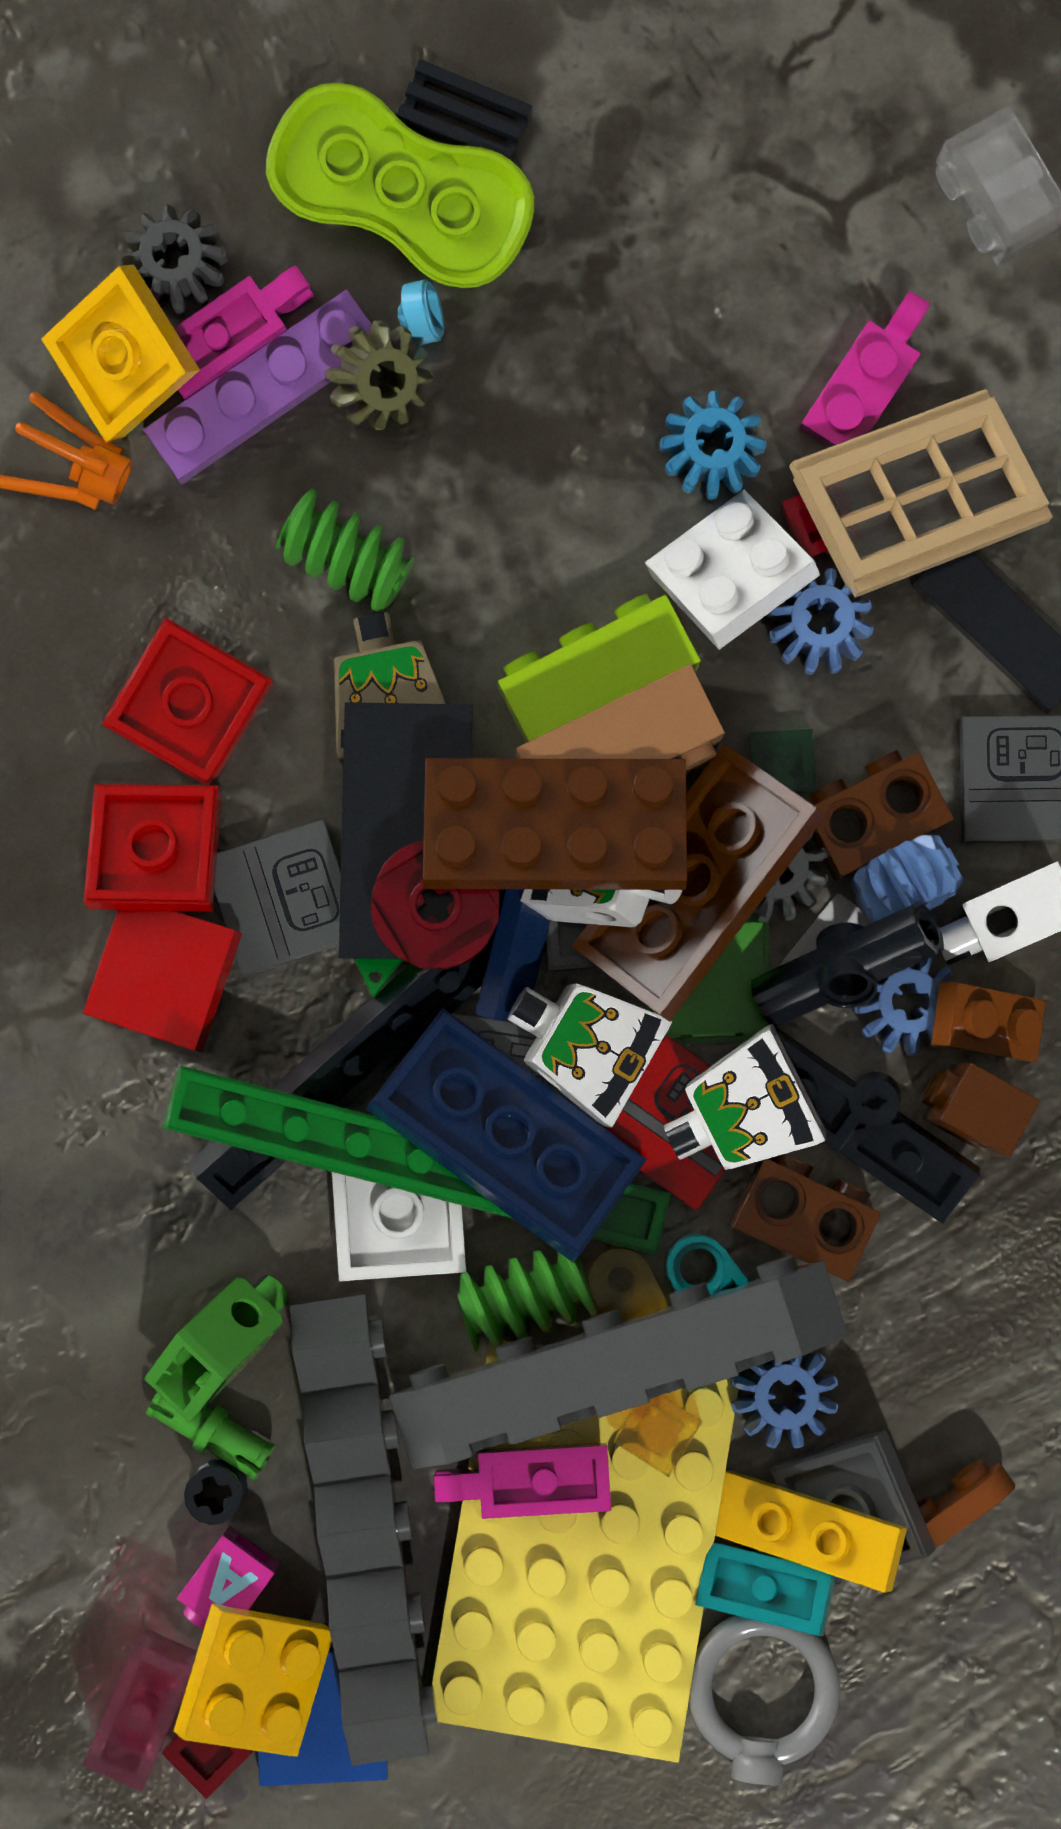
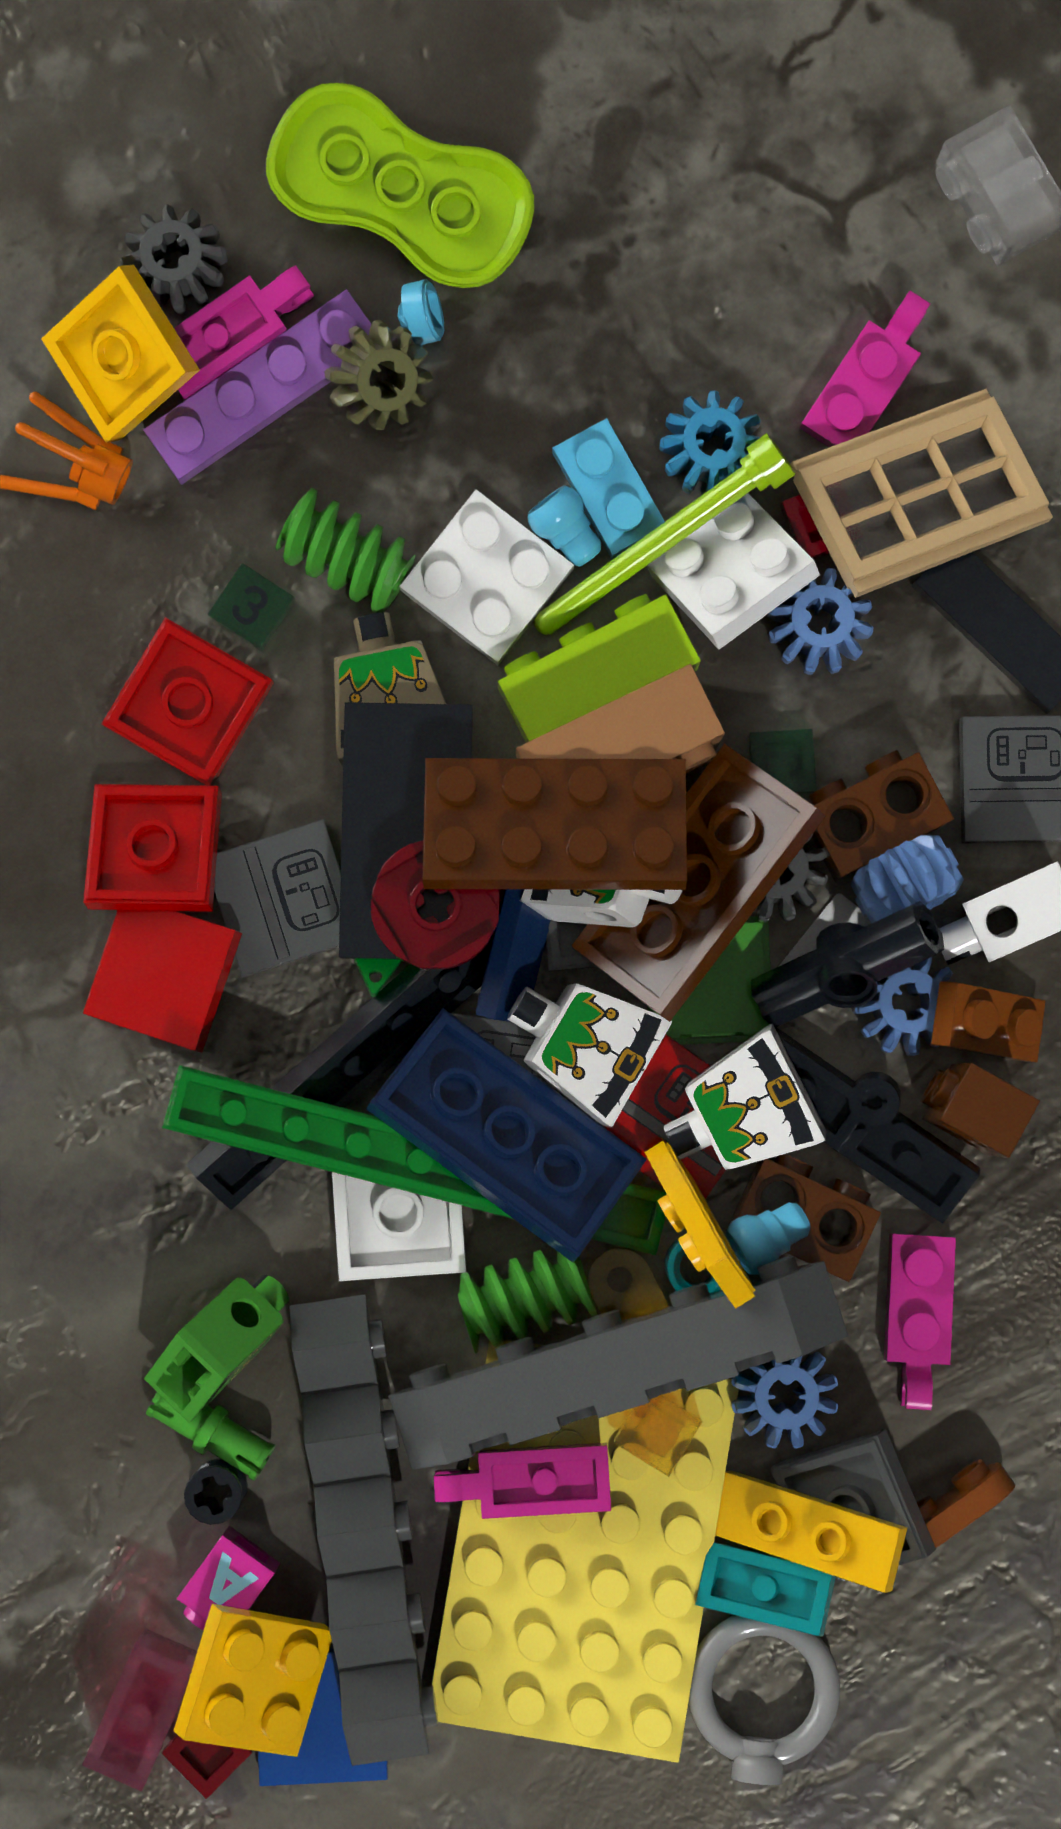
black tile [395,59,533,161] -> none
none -> clear green tile [208,563,296,652]
none -> white plate [399,490,574,666]
none -> medium azure piece [527,486,601,567]
none -> lime piece [534,433,796,635]
none -> medium azure plate [552,418,665,559]
none -> yellow plate [644,1141,756,1309]
none -> medium azure piece [726,1202,811,1275]
none -> dark pink plate [884,1233,956,1410]

